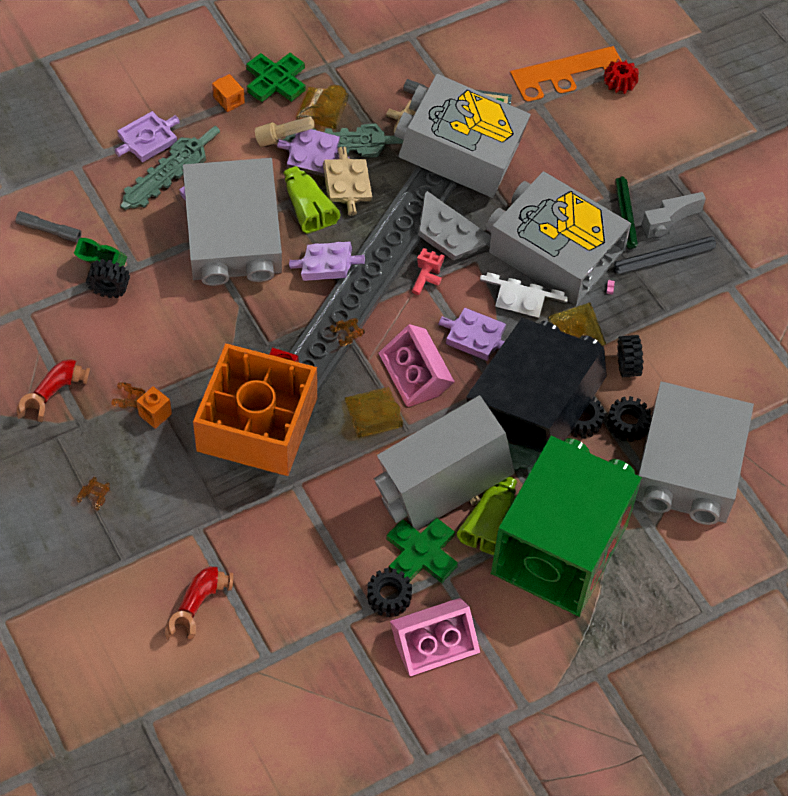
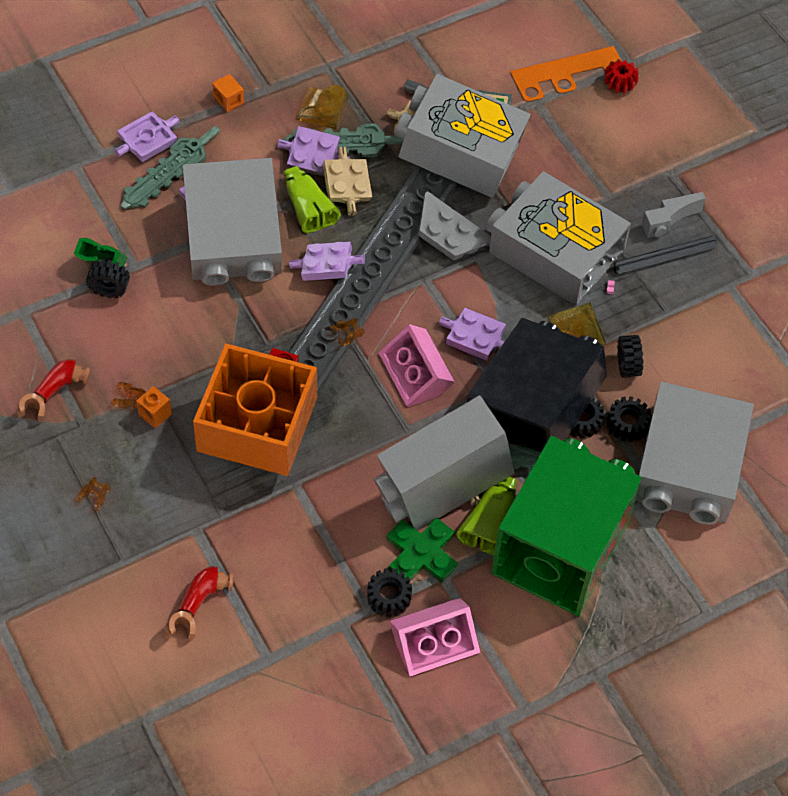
dark grey piece [16,211,82,243] -> none
green plate [246,52,306,102] -> none
tan piece [255,116,315,147] -> none
clear yellow slope [345,386,403,438] -> none
coral arm [412,248,445,295] -> none
white bracket [480,272,568,318] -> none
dark green axle [615,176,638,250] -> none

